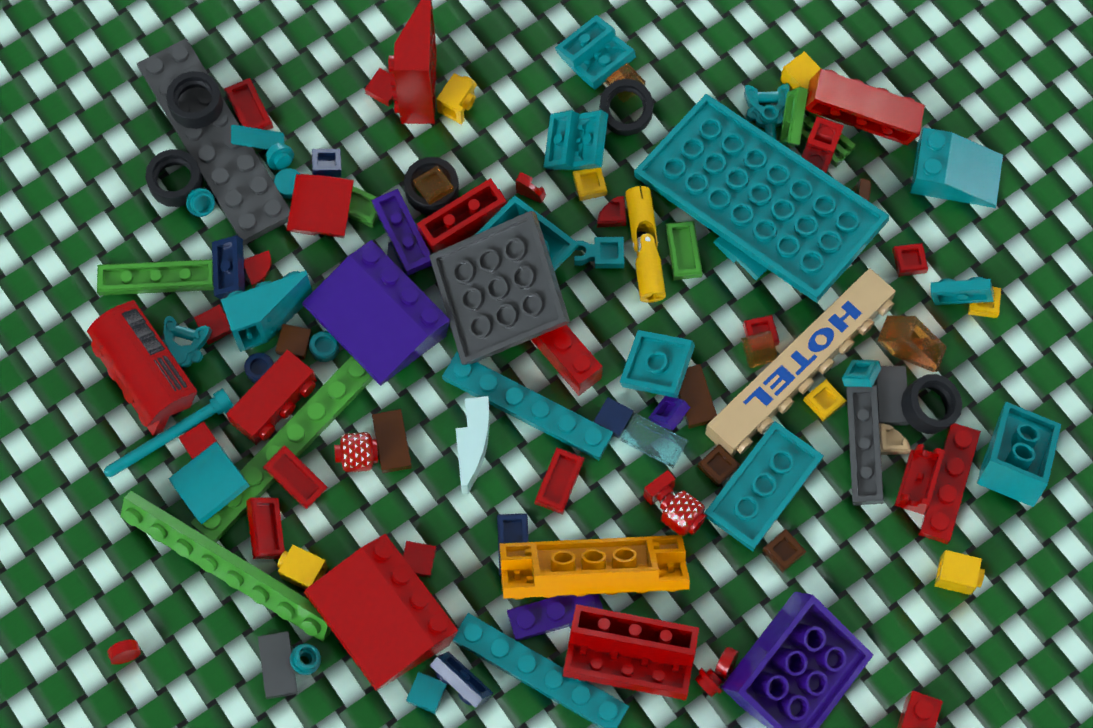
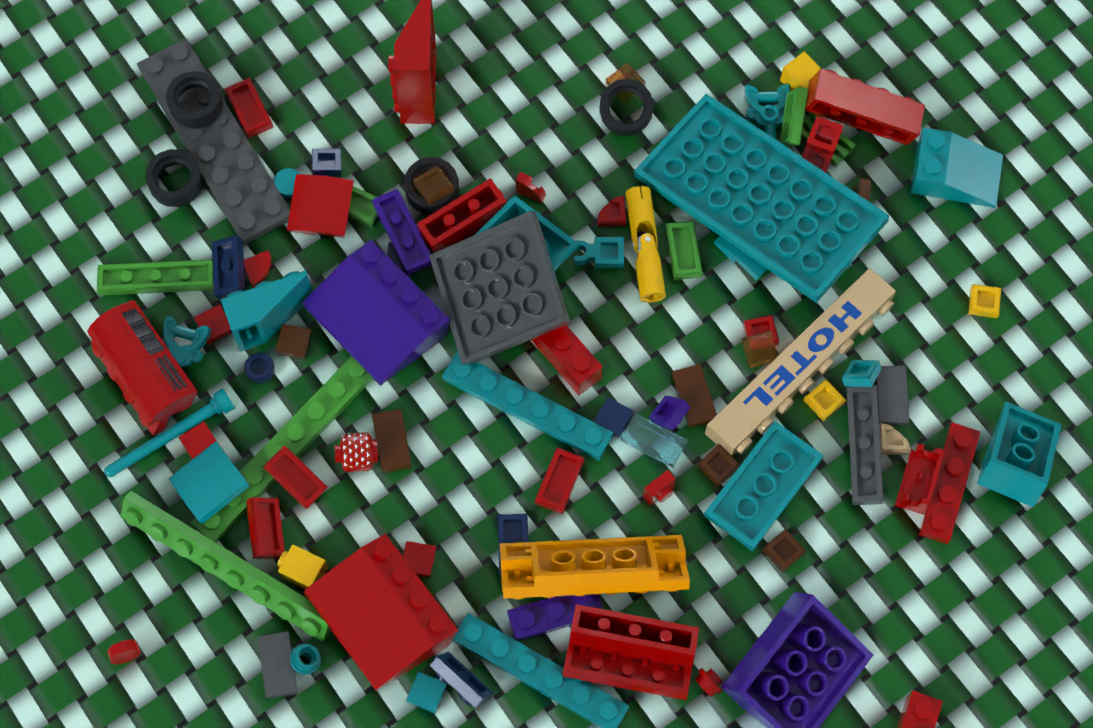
teal plate [186,188,215,217] -> none
red brick [226,349,317,445] -> none
teal sticker [231,125,284,150] -> none
teal plate [266,143,294,170] -> none
teal tile [309,331,340,362] -> none
red tile [364,68,393,107] -> none
yellow brick [436,73,477,125] -> none
light aqua slope [455,396,490,495] -> none
teal slope [544,110,608,170] -> none
teal slope [555,15,636,90] -> none
yellow tile [573,168,607,201] -> none
teal plate [620,330,695,398] -> none
red head [660,491,707,536] -> none
red tile [715,647,739,680] -> none
clear orange slope [877,316,947,372] -> none
red tile [893,243,928,277] -> none
black tyre [901,374,962,434] -> none
teal plate [931,277,994,305] -> none
yellow brick [934,550,985,595] -> none

